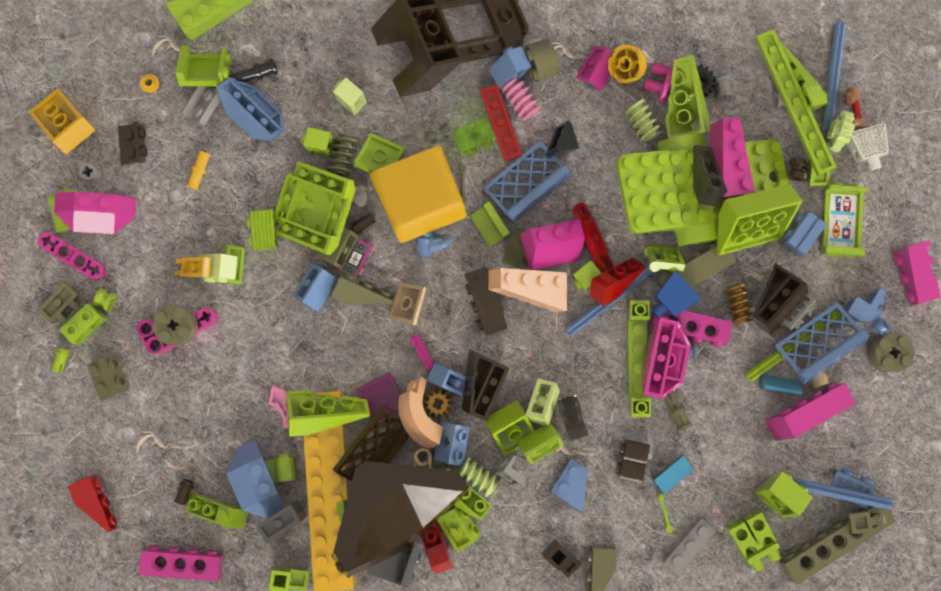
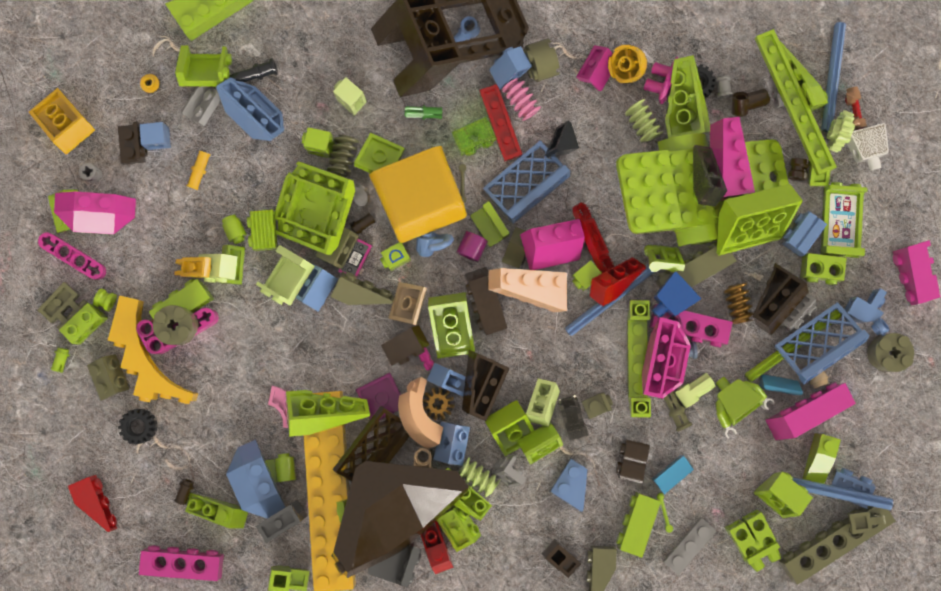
none -> yellow arch [108,296,198,404]
none -> black tyre [118,409,157,444]
none -> medium blue piece [139,122,171,150]
none -> lime brick [149,279,214,323]
none -> lime brick [222,214,247,244]
none -> yellowish green panel [256,245,315,306]
none -> lime brick [380,242,411,271]
none -> dark brown piece [381,325,430,366]
none -> bright green axle [404,105,442,120]
none -> lime slope [428,292,475,359]
none -> medium blue pin [454,16,481,42]
none -> magenta piece [456,231,488,262]
none -> olive bracket [581,392,613,419]
none -> lime brick [616,492,661,558]
none -> yellowish green piece [674,373,716,408]
none -> lime torso [715,377,775,438]
none -> dark brown piece [731,89,770,117]
none -> lime brick [800,253,846,285]
none -> lime slope [802,433,841,484]

